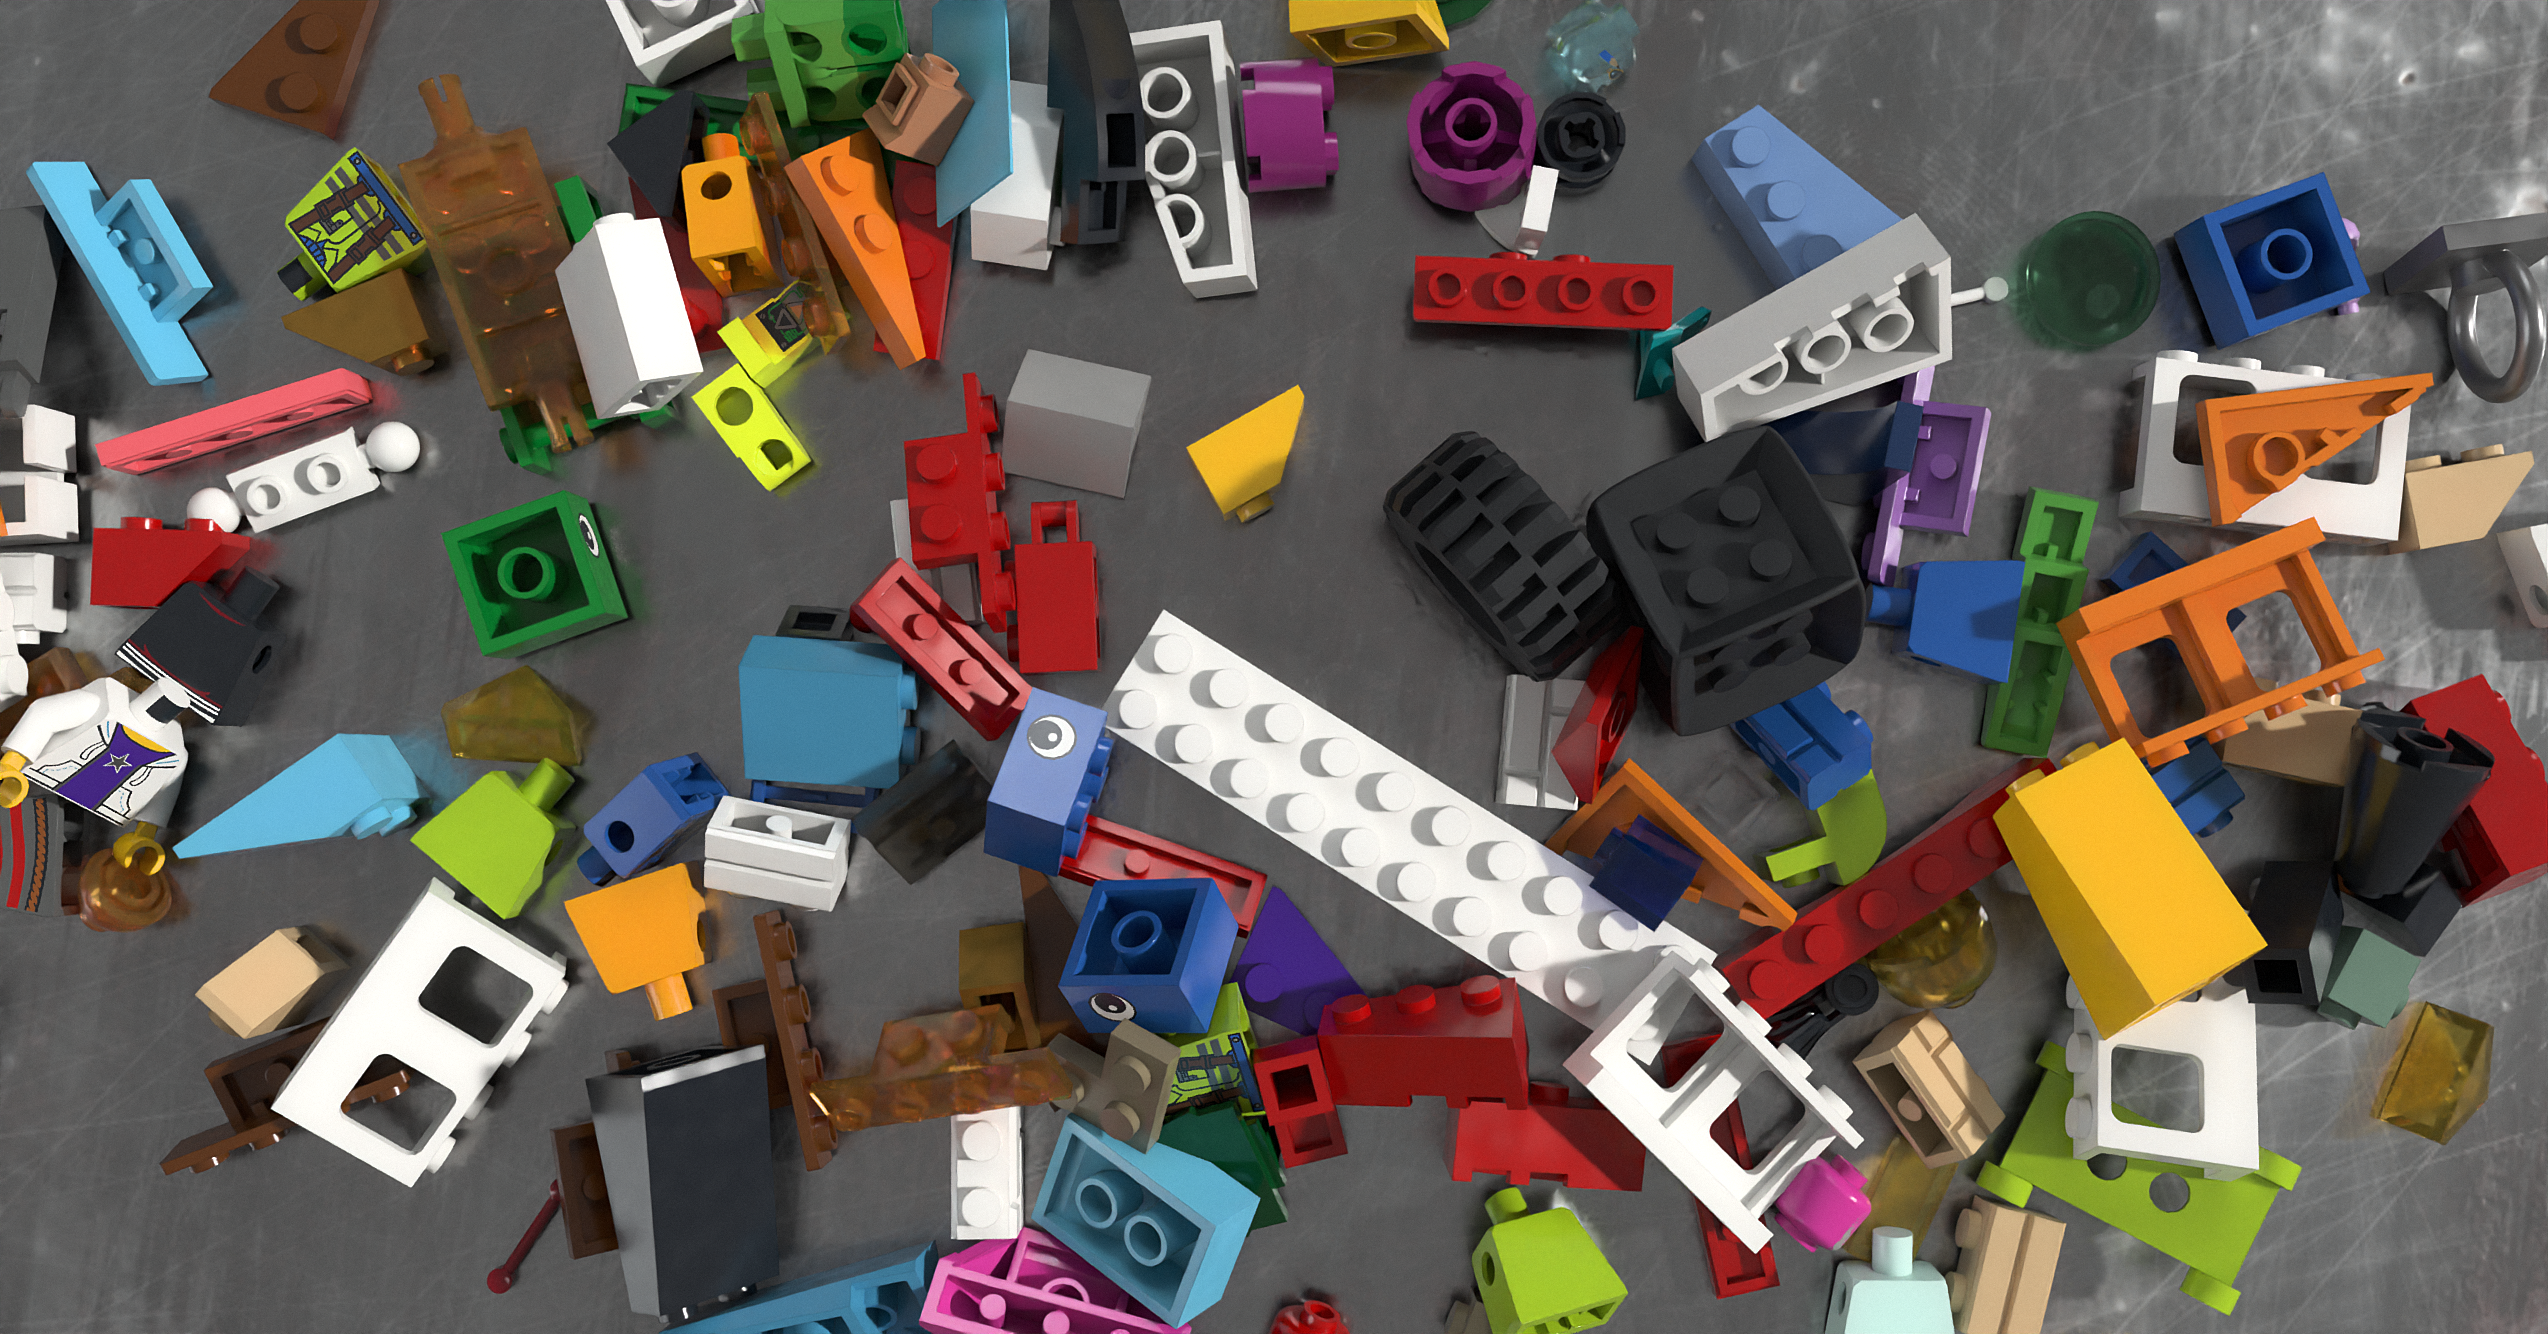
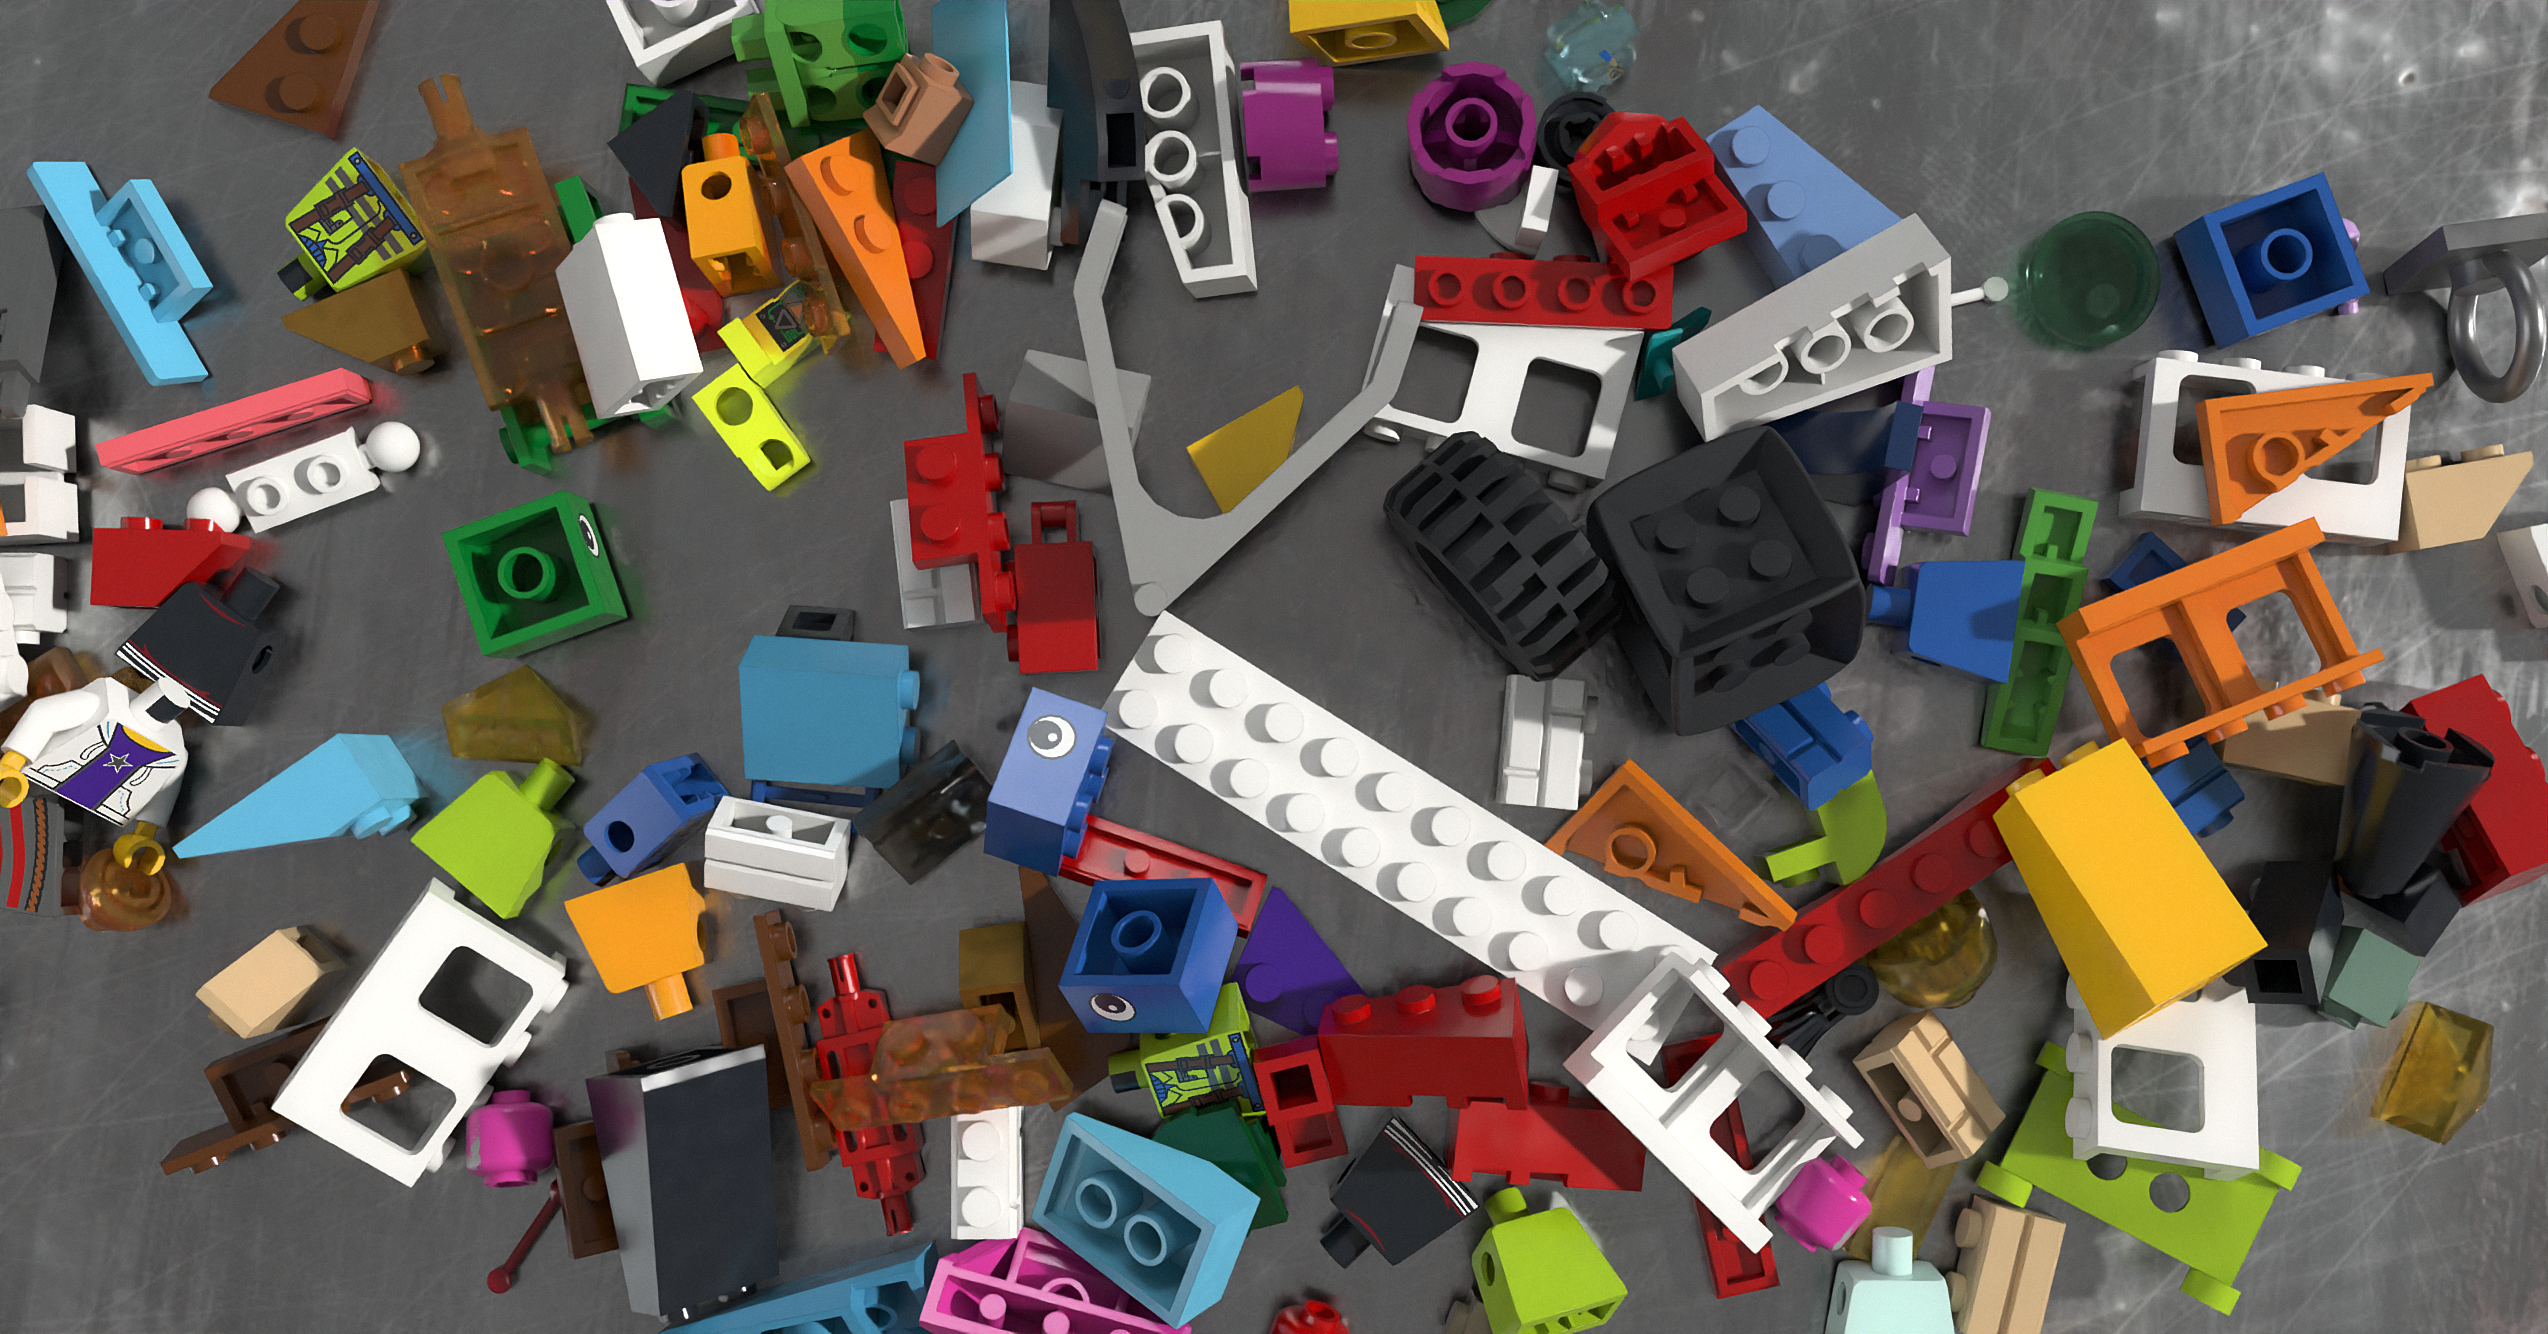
piece [849,557,1032,742] -> none
dark tan plate [1036,1018,1181,1155] -> none
red slope [1551,625,1644,805] -> none
clear blue brick [1589,814,1704,932] -> none
none -> dark pink head [466,1090,554,1188]
none -> red piece [815,953,925,1236]
none -> light grey piece [1073,199,1423,616]
none -> black torso [1319,1107,1480,1269]
none -> white window [1361,264,1644,493]
none -> red piece [1567,112,1747,282]

